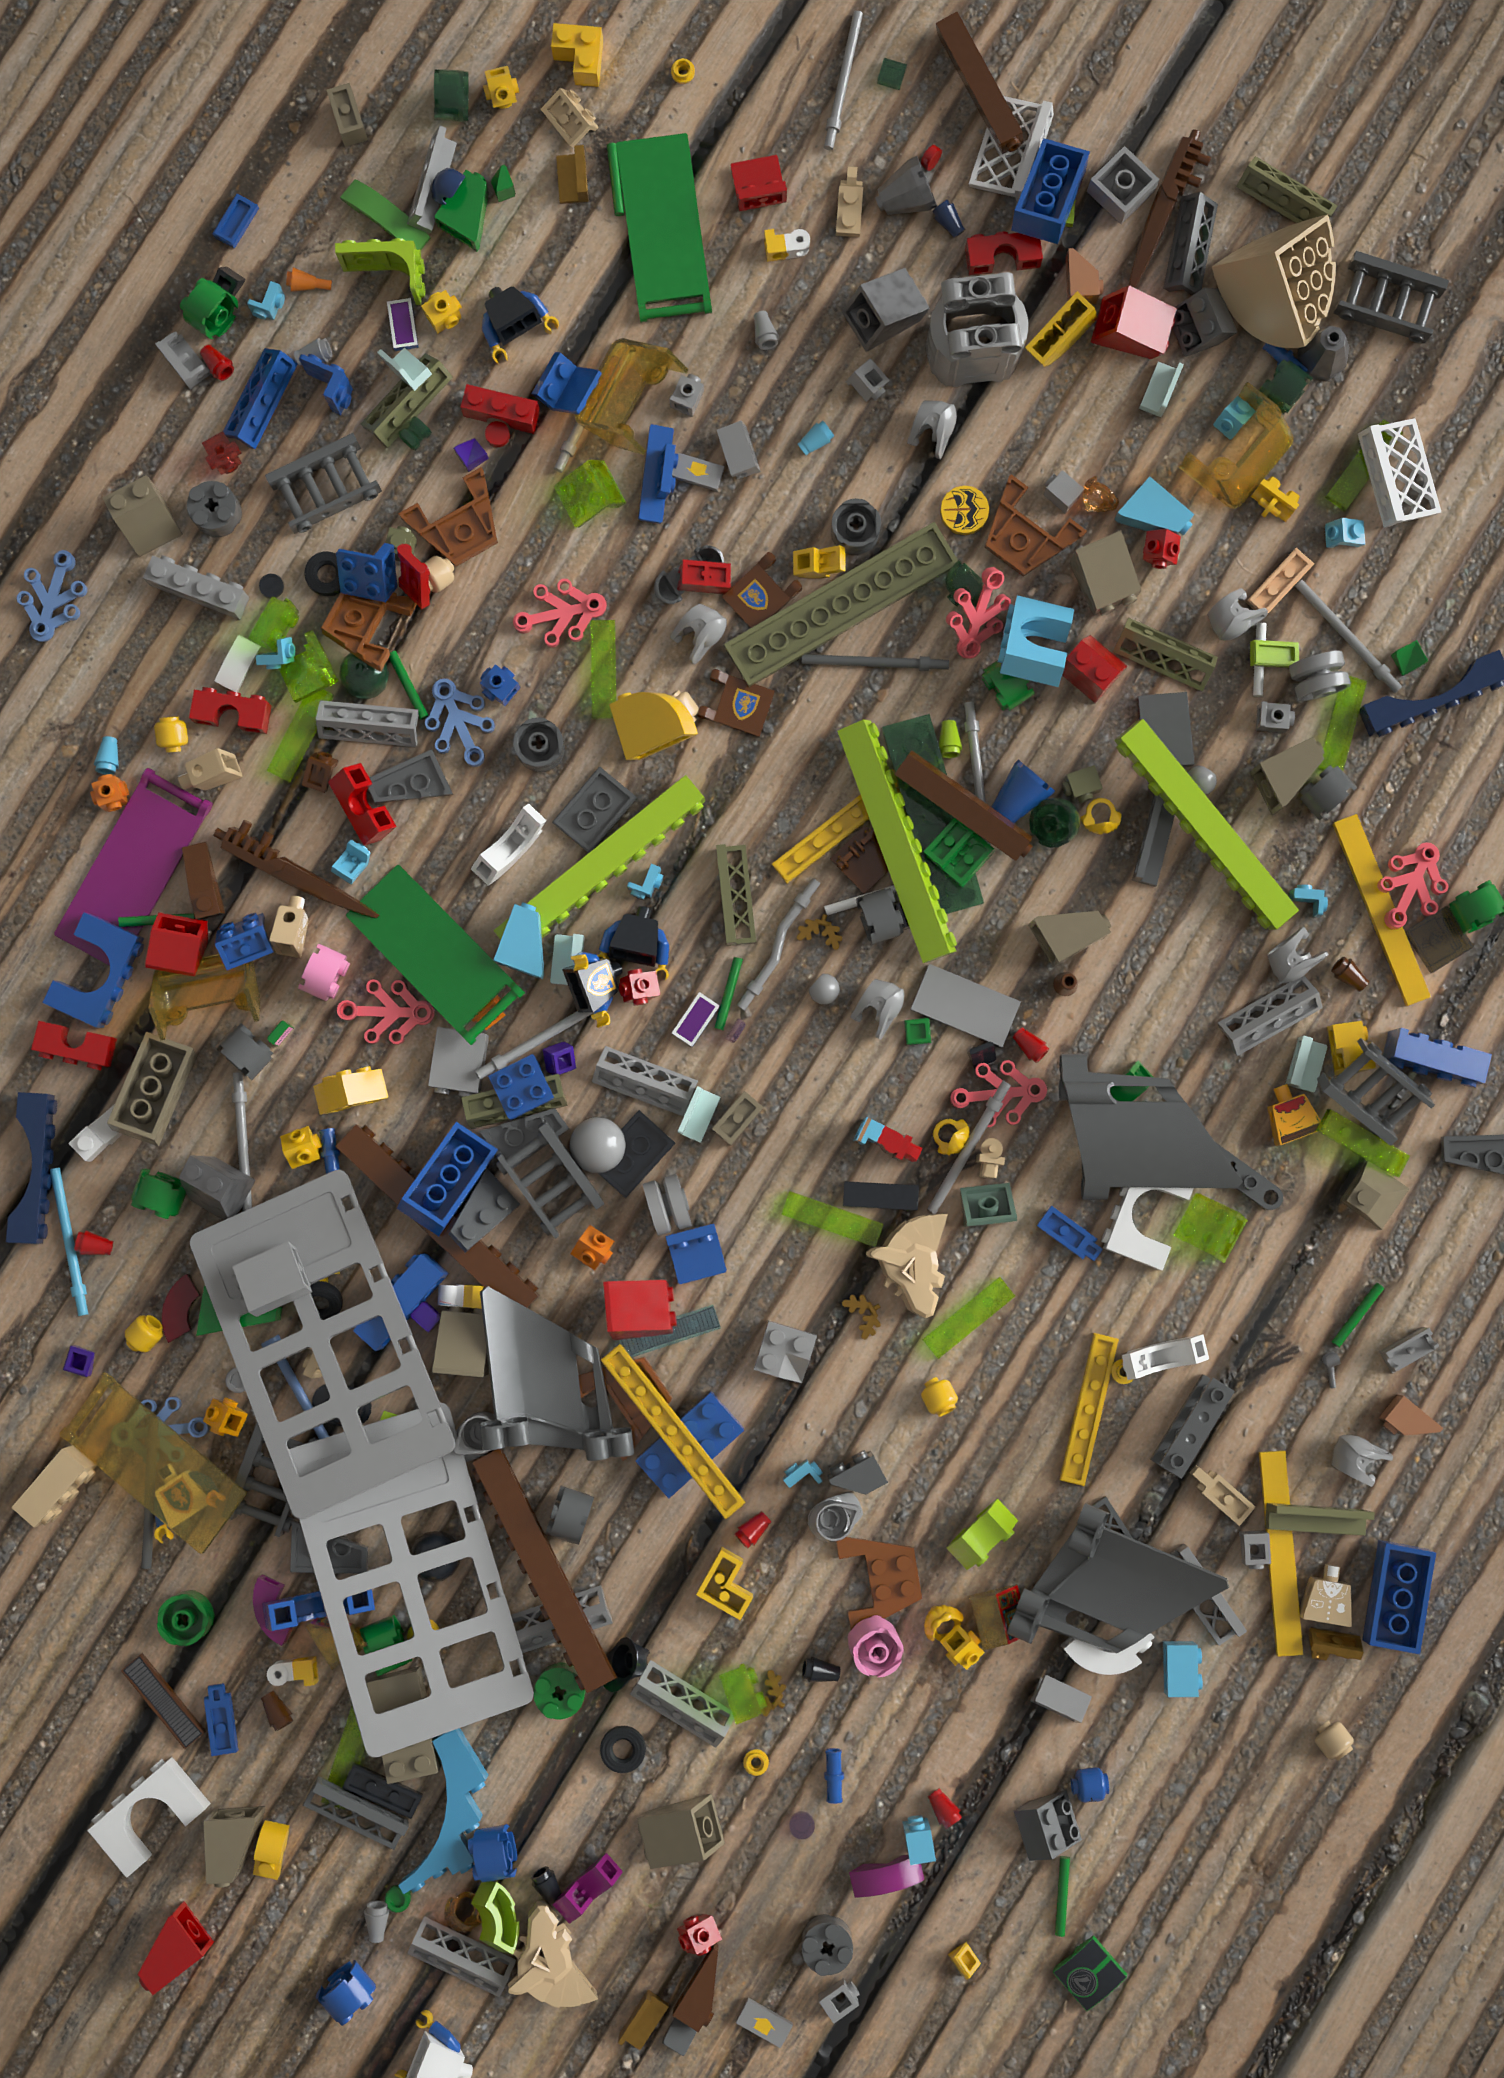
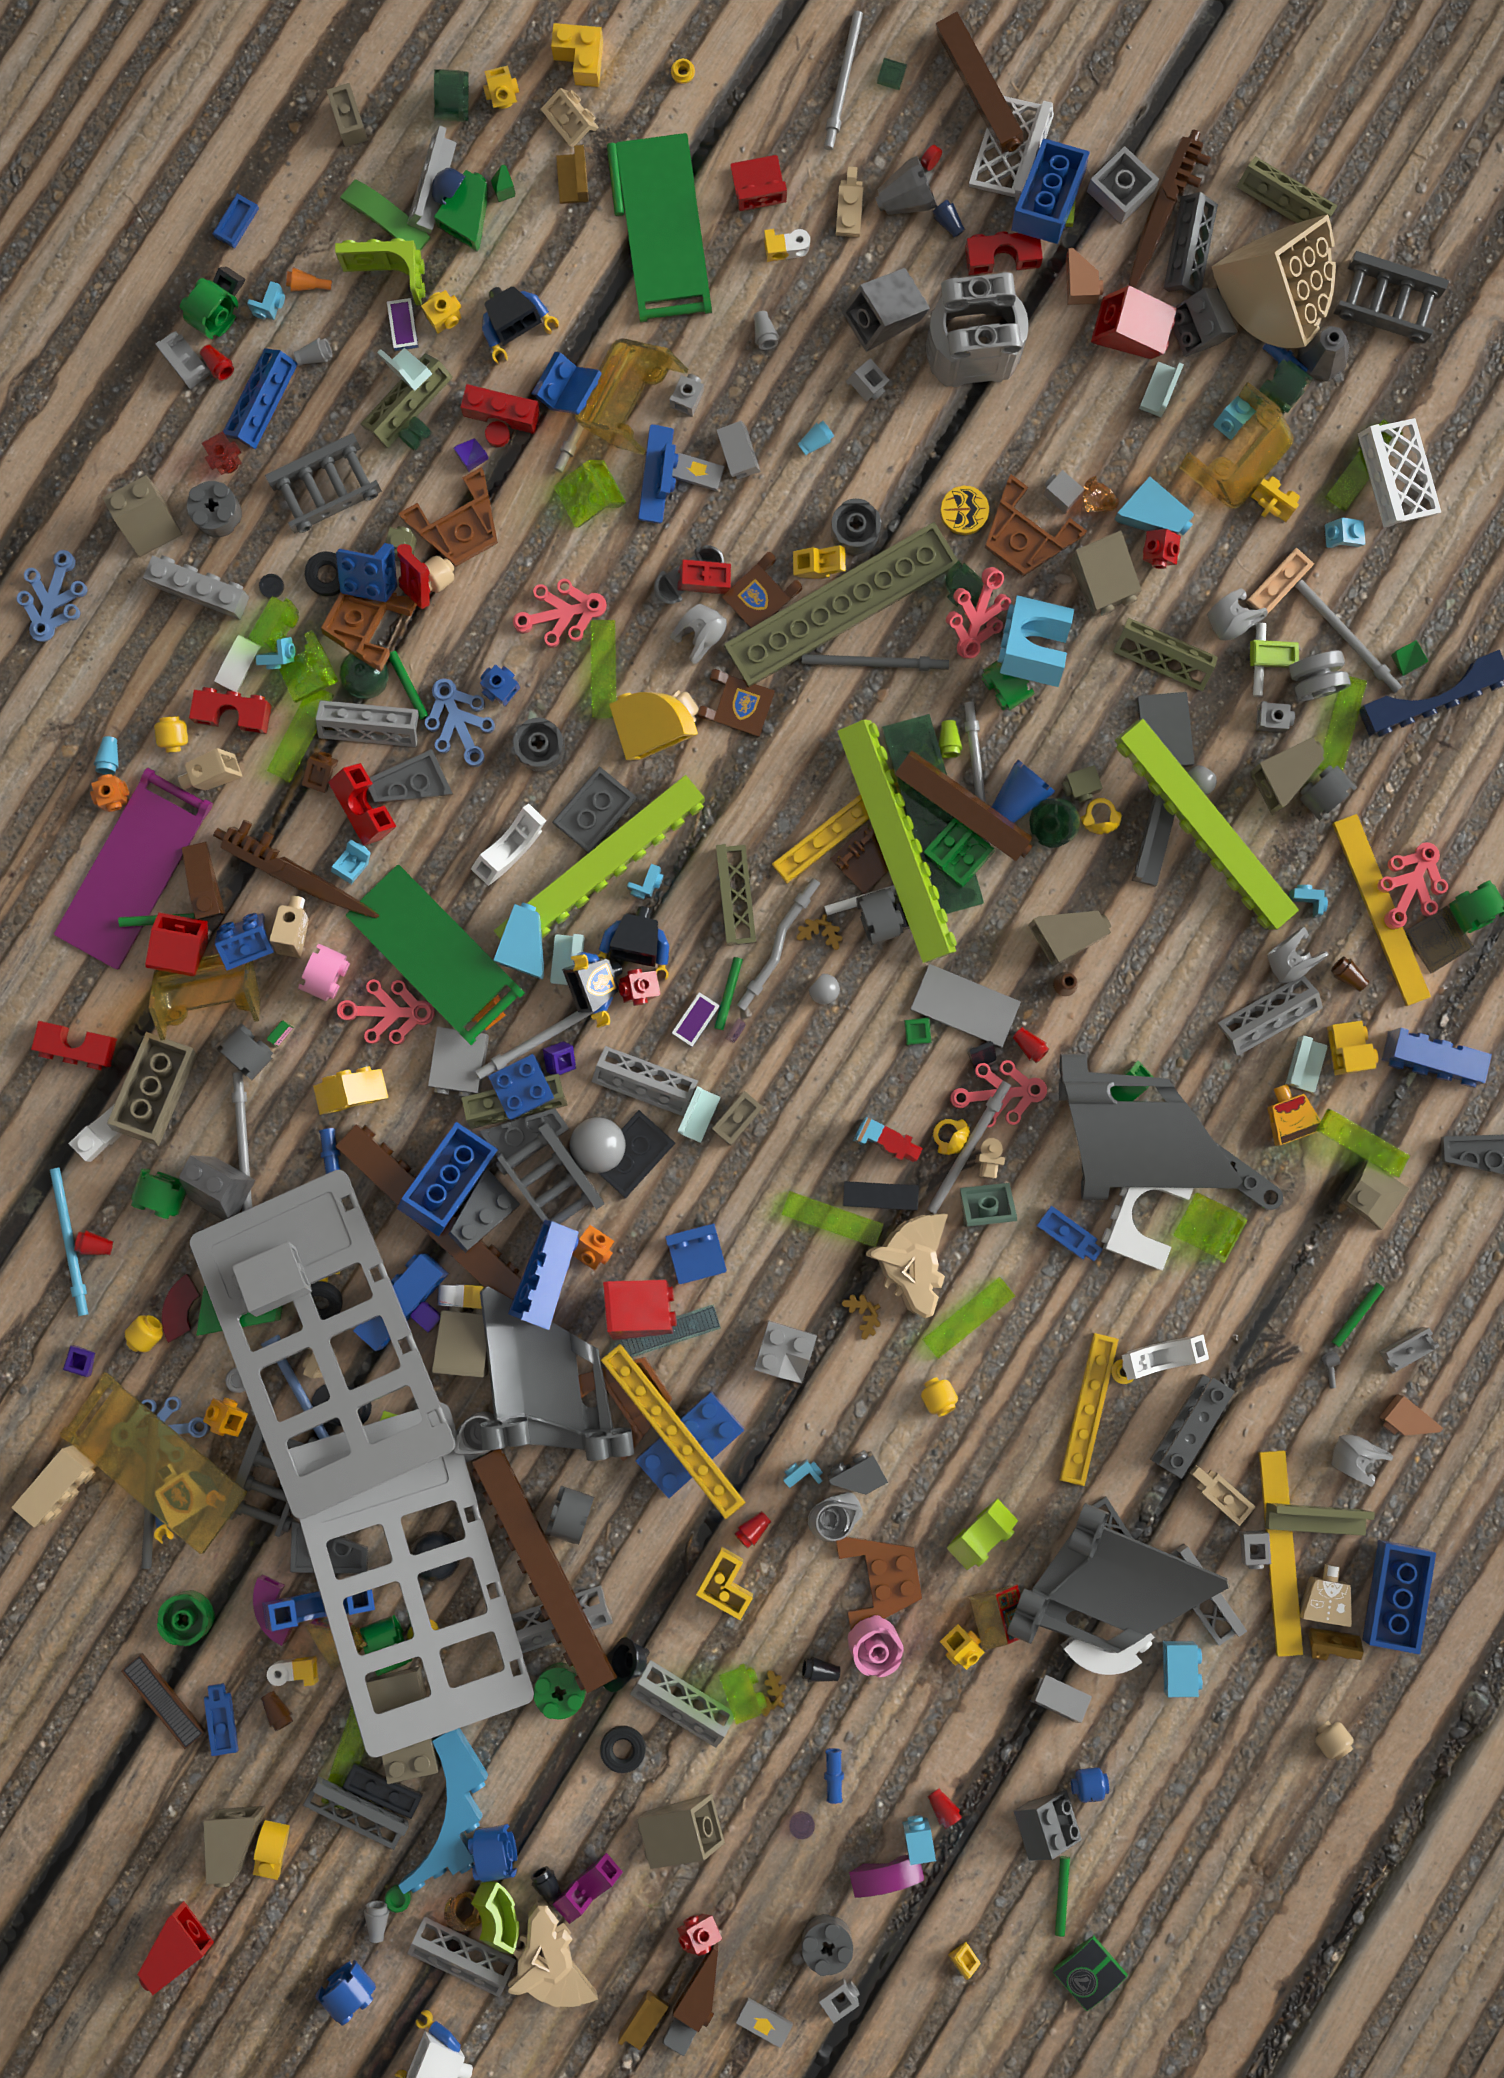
dark blue arch [6,1092,57,1244] -> none
blue arch [43,912,144,1028] -> none
white arch [87,1757,211,1878] -> none
yellow brick [280,1126,322,1169] -> none
blue bracket [299,354,353,415] -> none
light grey wheel [643,1174,692,1236] -> none
yellow plate [743,1749,769,1776] -> none
light grey helmet [850,979,904,1040] -> none
light grey helmet [907,400,957,459] -> none
yellow piece [924,1605,964,1641] -> none
yellow brick [1025,291,1098,367] -> none
red slope [1062,635,1128,704] -> none
dark grey fence [1317,1038,1435,1146] -> none
none -> wedge [508,1219,579,1330]

